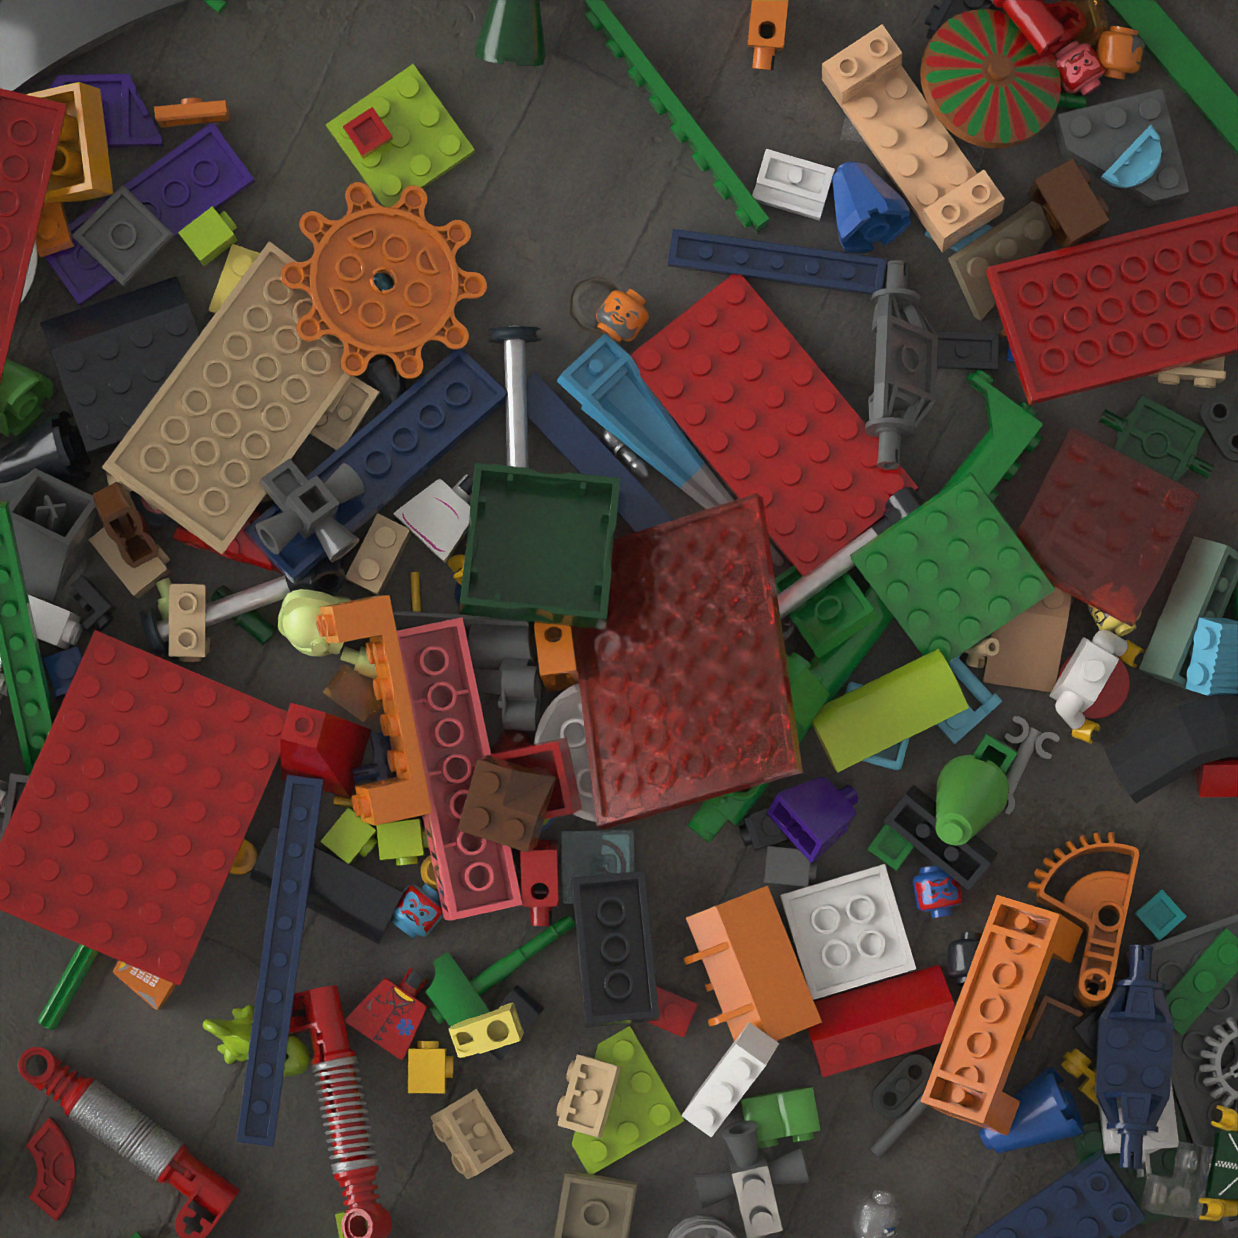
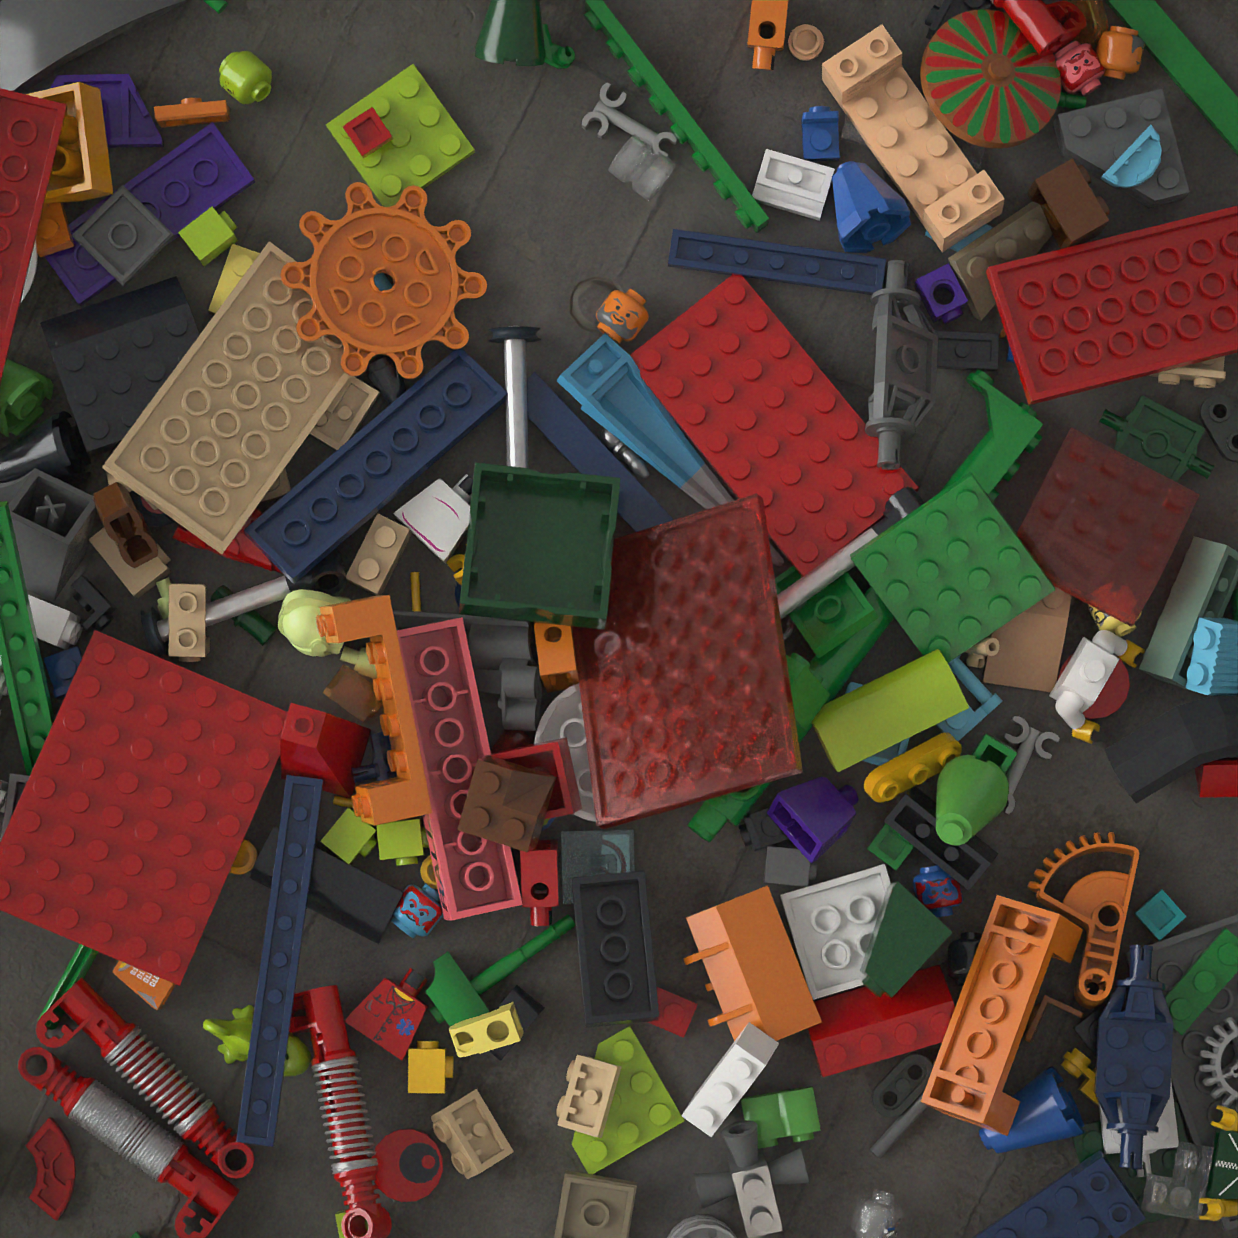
dark grey brick [256,458,365,562] -> none
none -> red piece [36,977,254,1179]
none -> lime head [219,51,272,104]
none -> red tile [372,1128,443,1202]
none -> green arm [542,24,575,69]
none -> light grey bar [582,83,678,161]
none -> clear wheel [608,134,676,201]
none -> light nougat plate [788,24,824,61]
none -> blue bracket [801,106,840,162]
none -> dark green slope [860,881,952,998]
none -> yellow plate [864,733,962,803]
none -> dark purple brick [914,263,968,324]

